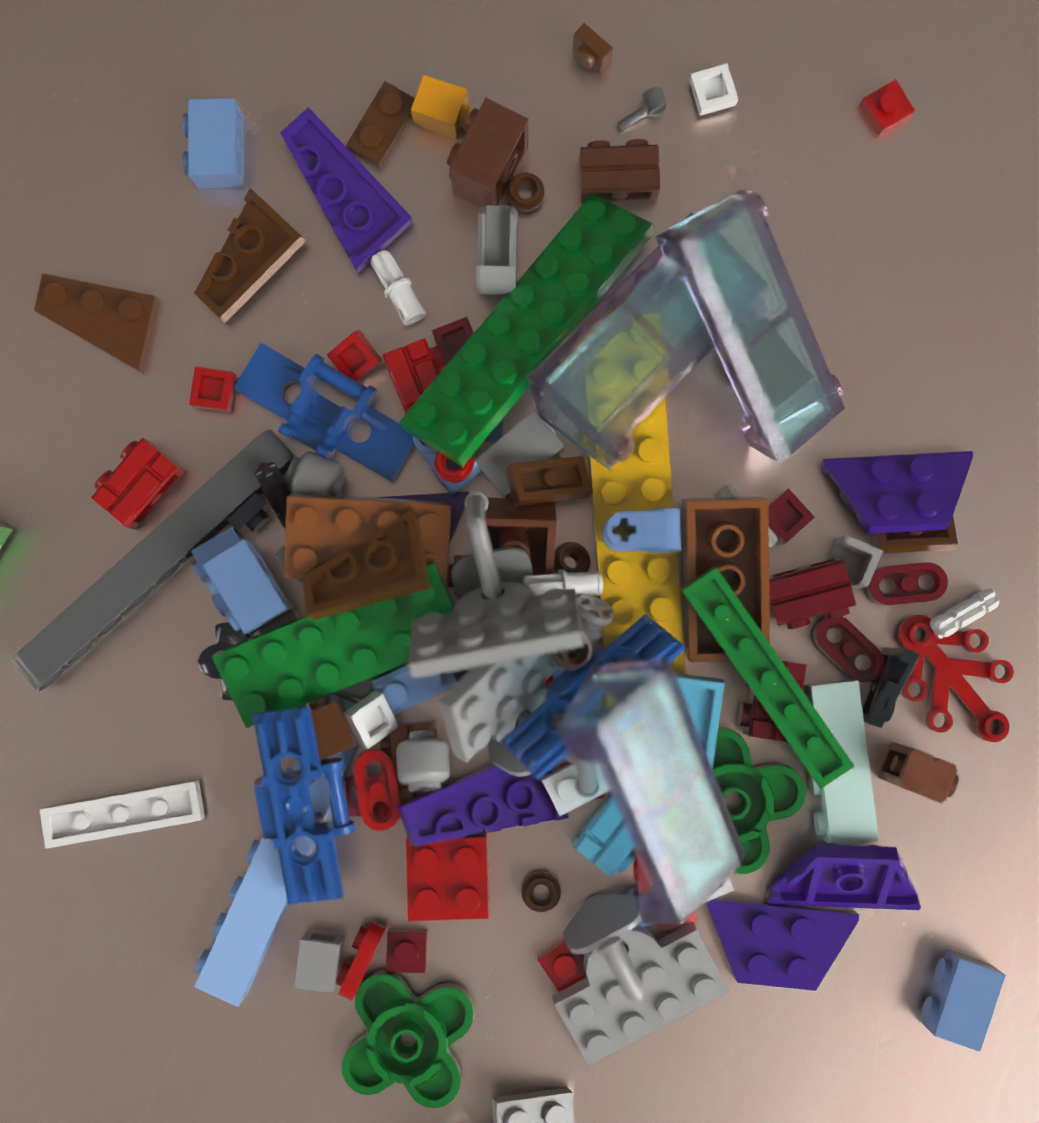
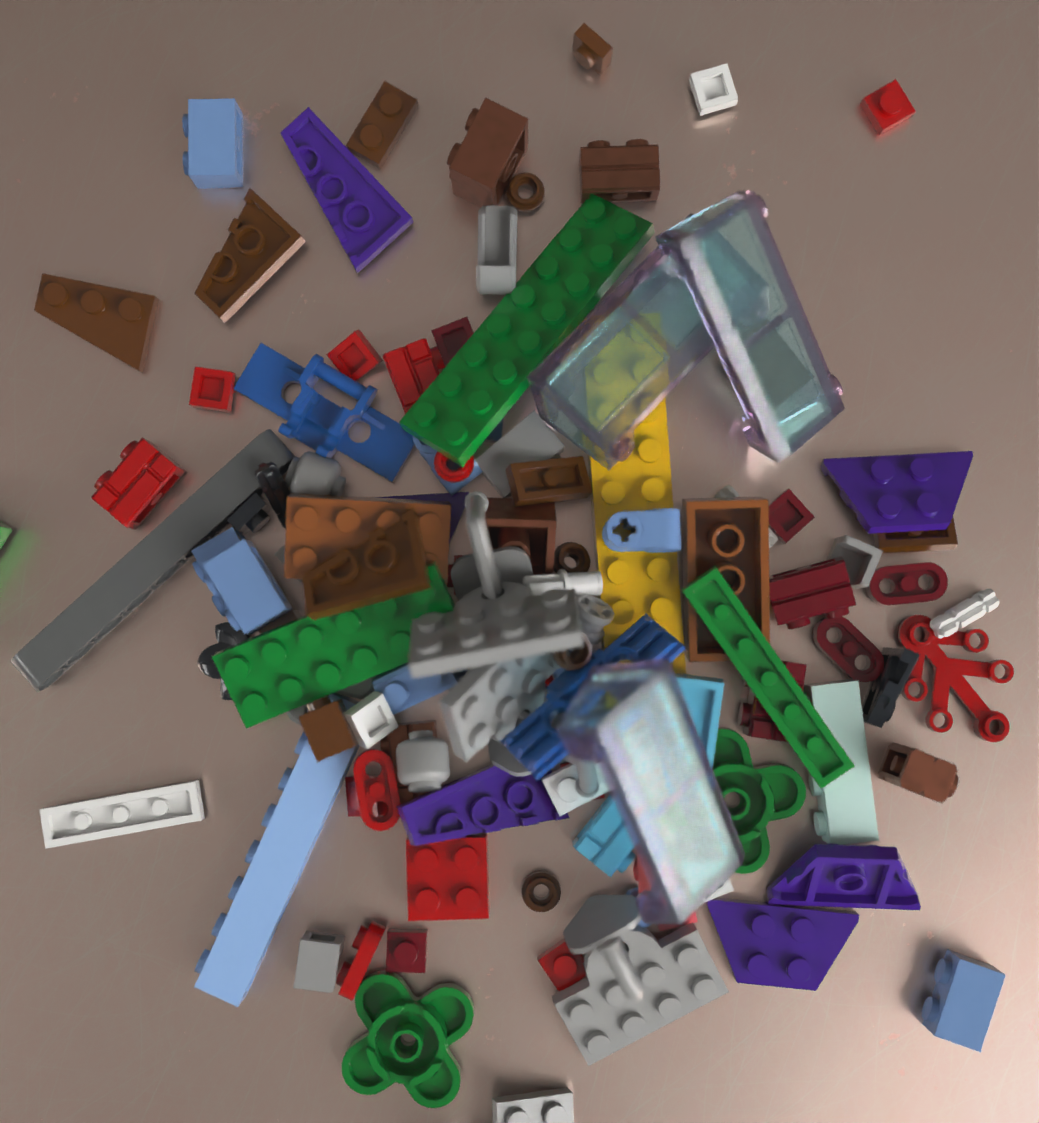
blue piece [252,706,355,904] -> none
white axle [370,250,426,326] -> none
light orange brick [411,75,473,140] -> none
dark grey hand [617,86,666,131] -> none

